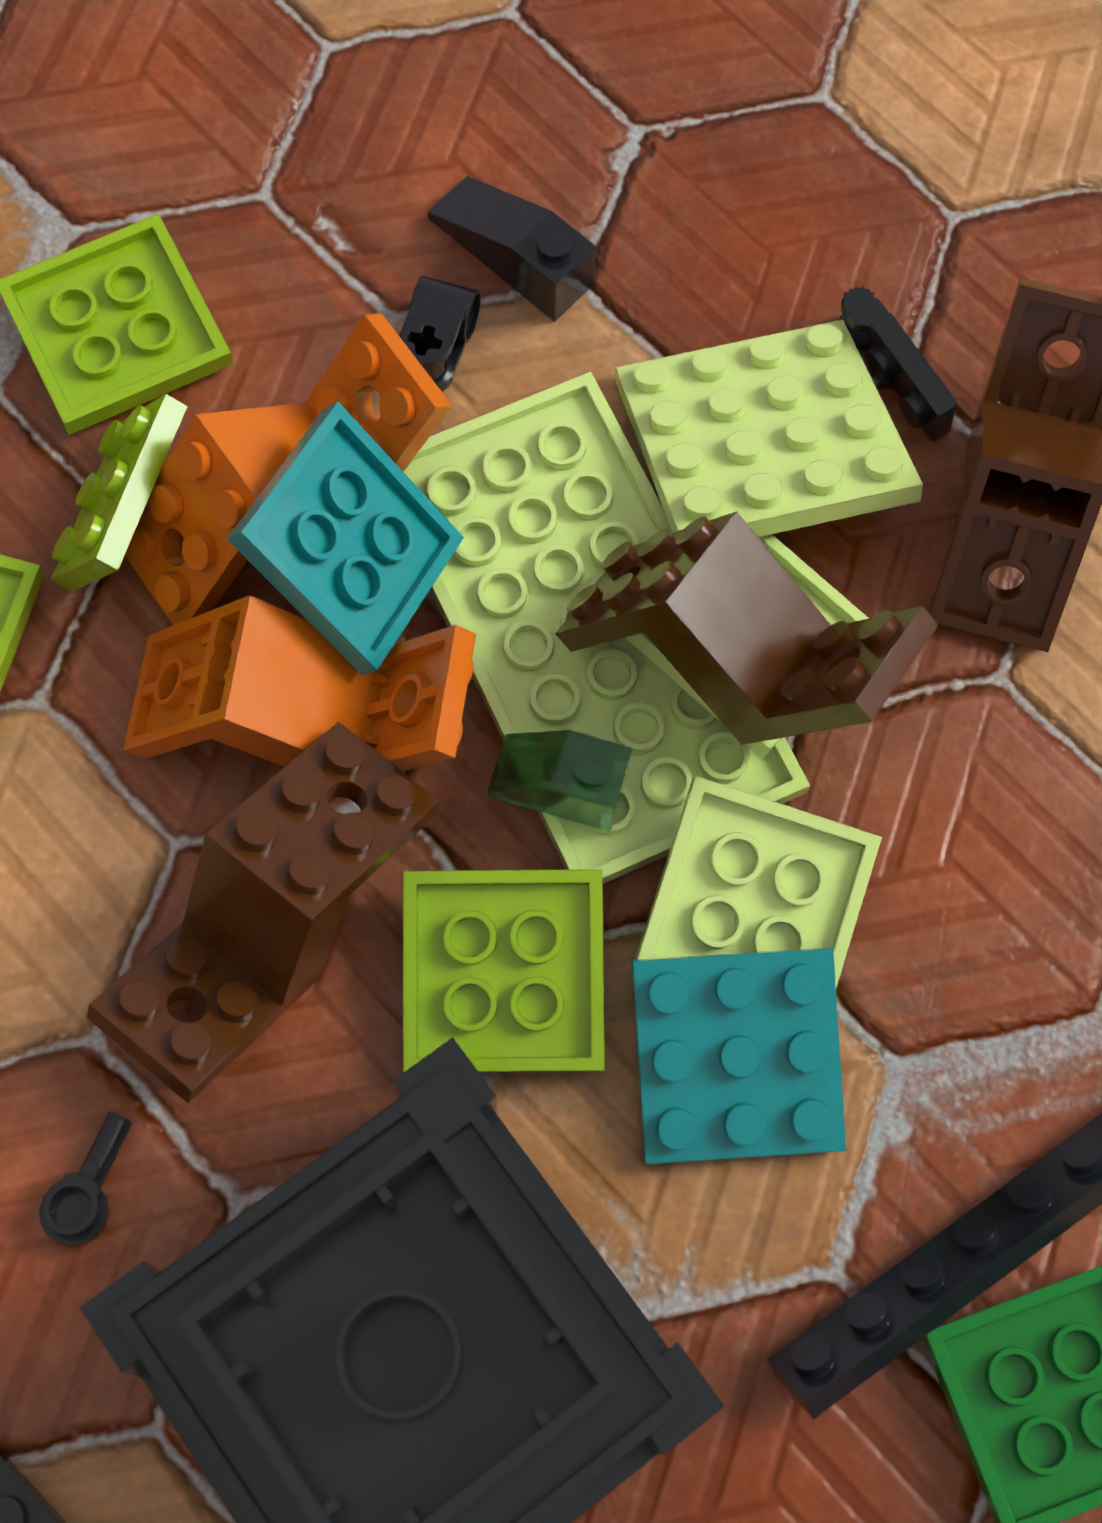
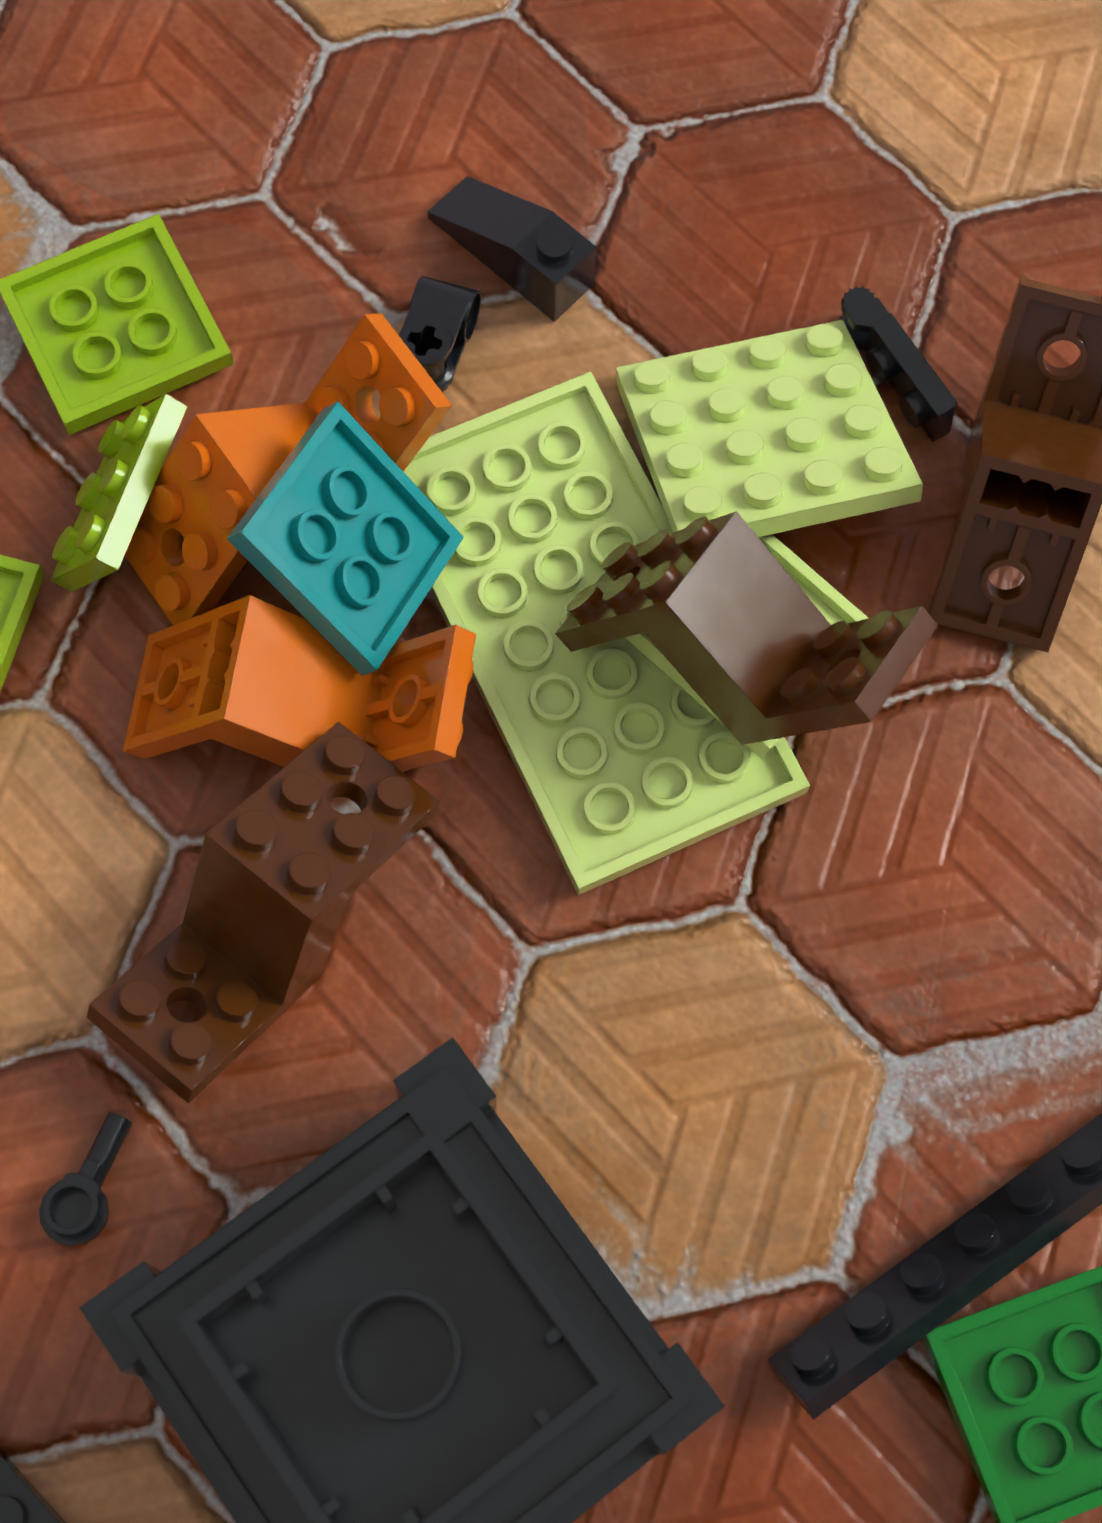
lime plate [403,869,605,1072] -> none
clear green slope [487,730,633,832] -> none
teal plate [631,947,847,1164] -> none
yellowish green plate [635,776,882,987] -> none

